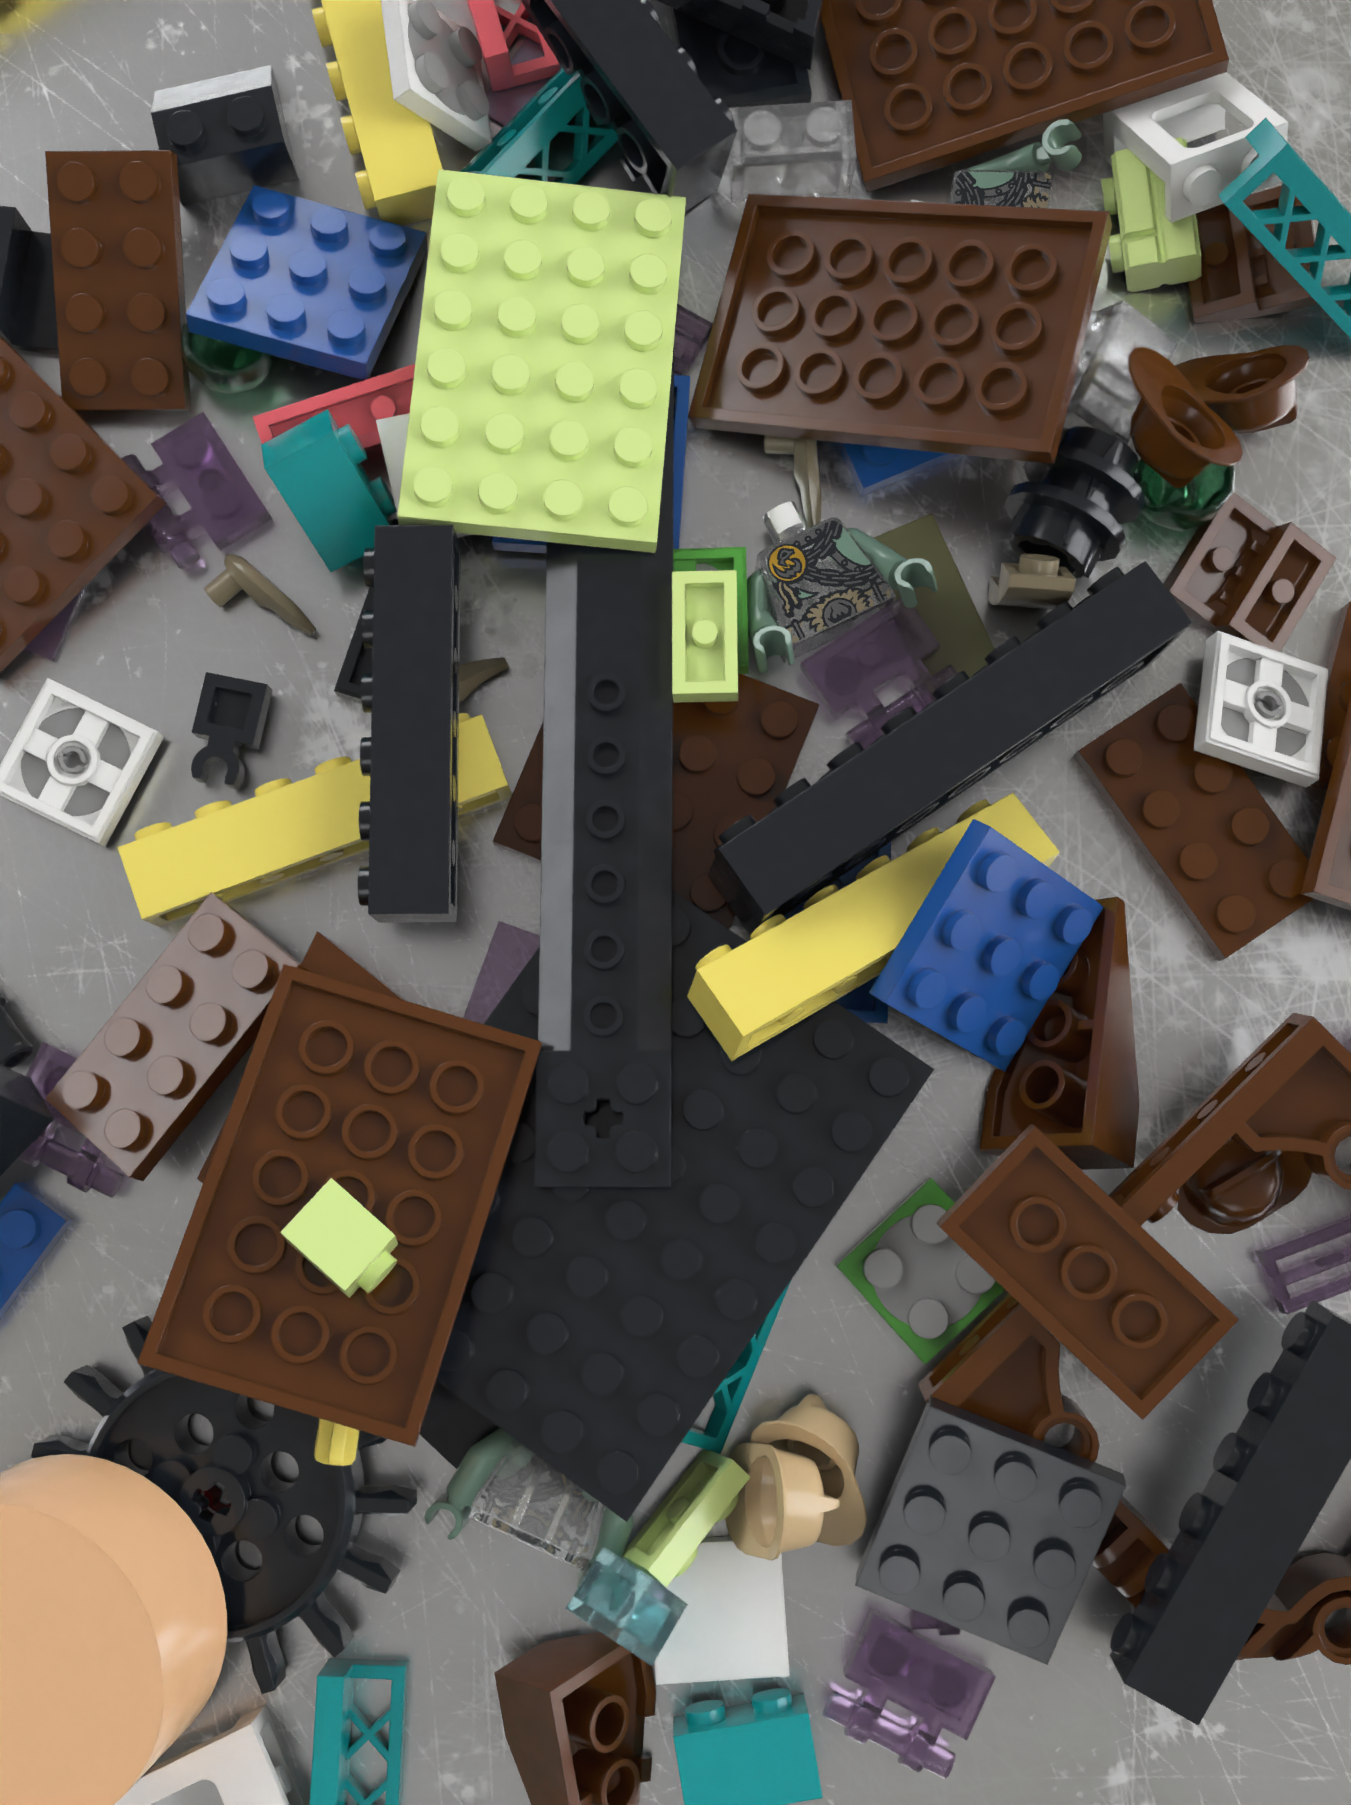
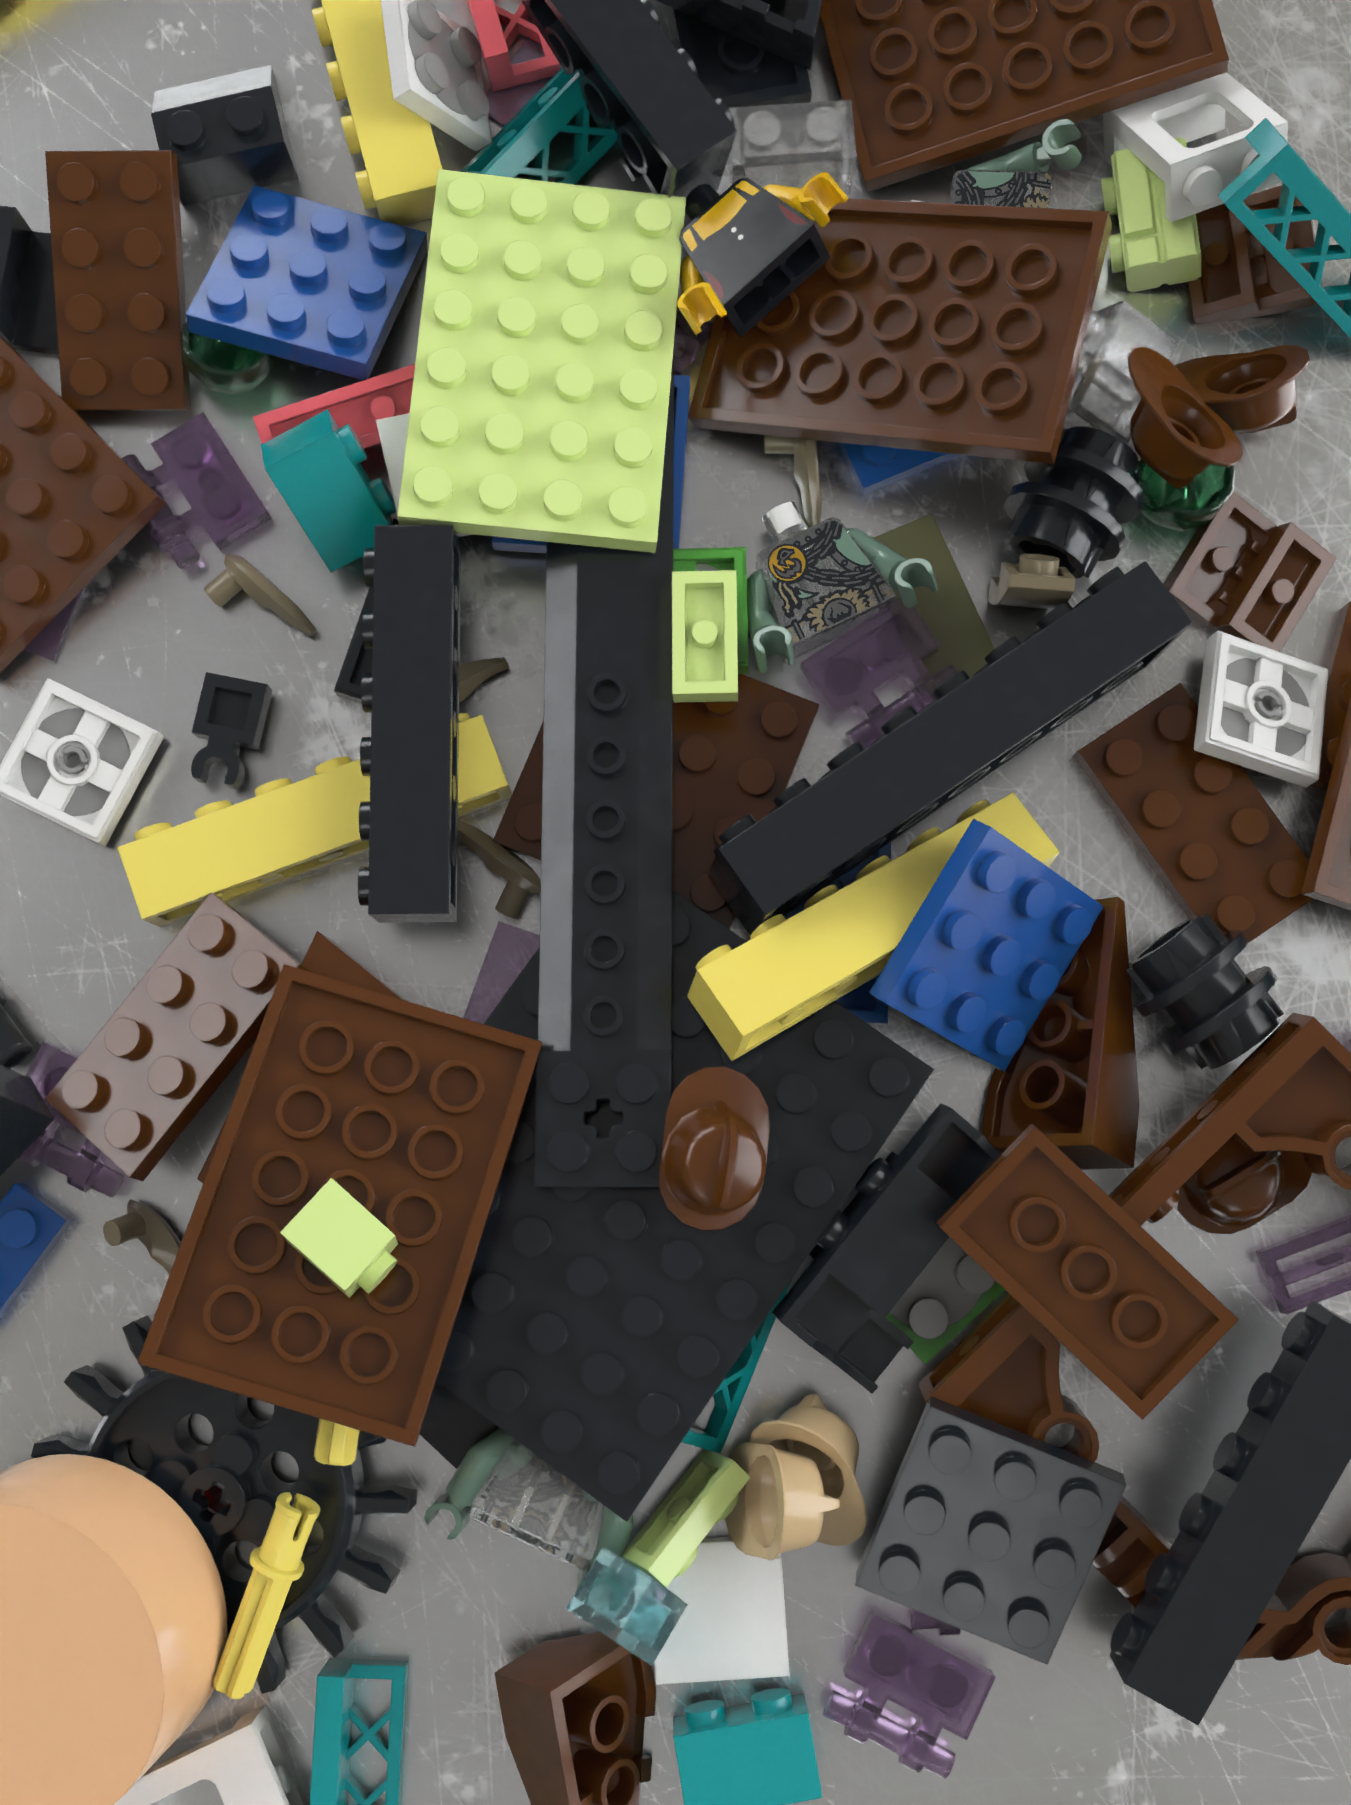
none -> dark tan bar [103,1199,181,1275]
none -> light yellow axle [213,1492,320,1700]
none -> dark tan bar [458,820,541,919]
none -> reddish brown piece [659,1067,770,1230]
none -> black torso [677,172,849,337]
none -> black bracket [772,1103,1001,1394]
none -> black piece [1126,913,1284,1070]

